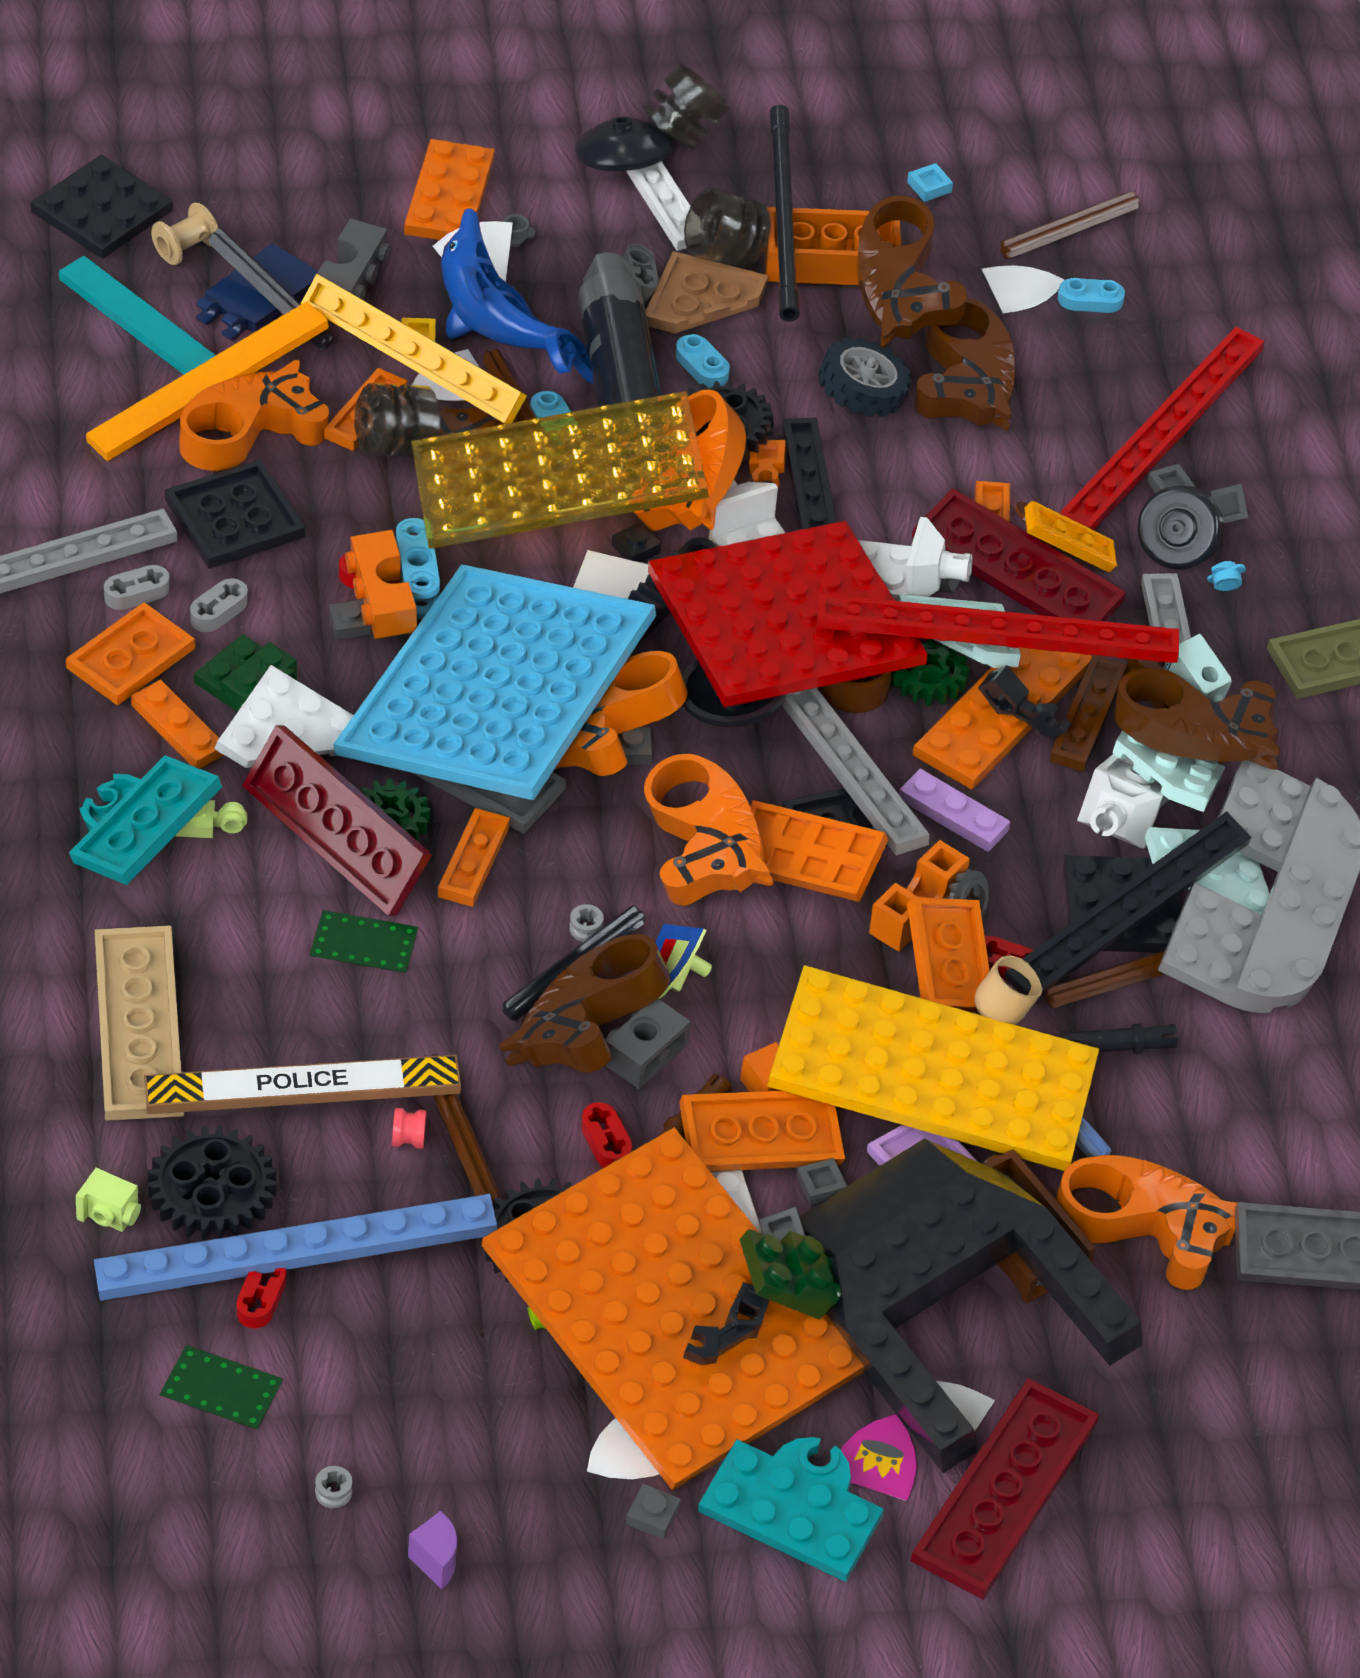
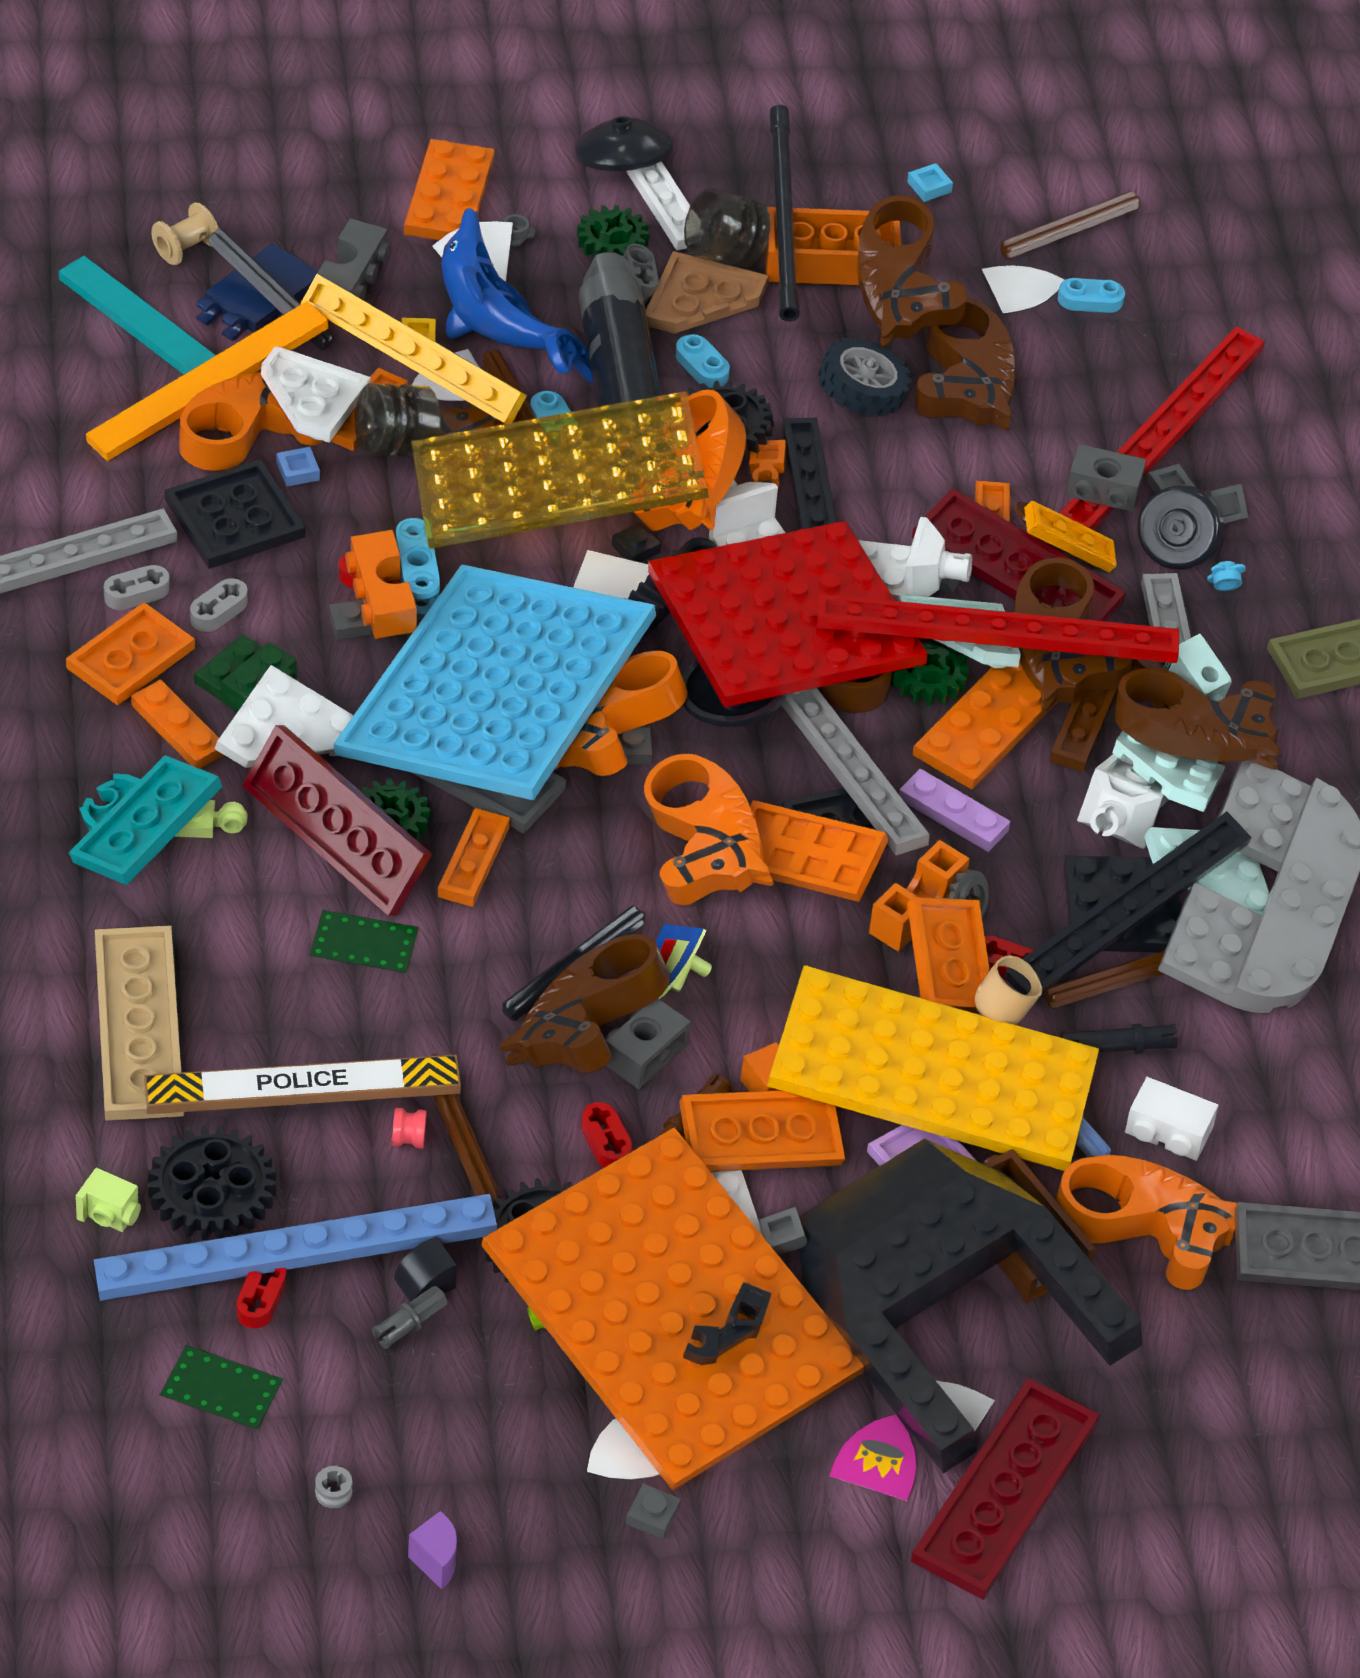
black plate [31,154,173,259] -> none
light grey bush [569,904,604,942] -> none
clear smoke wheel [642,62,730,150] -> none
teal plate [698,1437,884,1582] -> none
dark green plate [739,1229,841,1320] -> none
dark grey plate [796,1158,847,1206] -> none
black piece [978,665,1071,738] -> none
none -> white plate [261,346,371,443]
none -> medium blue plate [277,447,320,487]
none -> dark grey axle [372,1286,448,1349]
none -> black brick [394,1236,457,1302]
none -> dark green gear [577,205,649,257]
none -> reddish brown animal [1014,558,1132,713]
none -> dark grey brick [1066,444,1146,512]
none -> white piece [1125,1077,1219,1161]

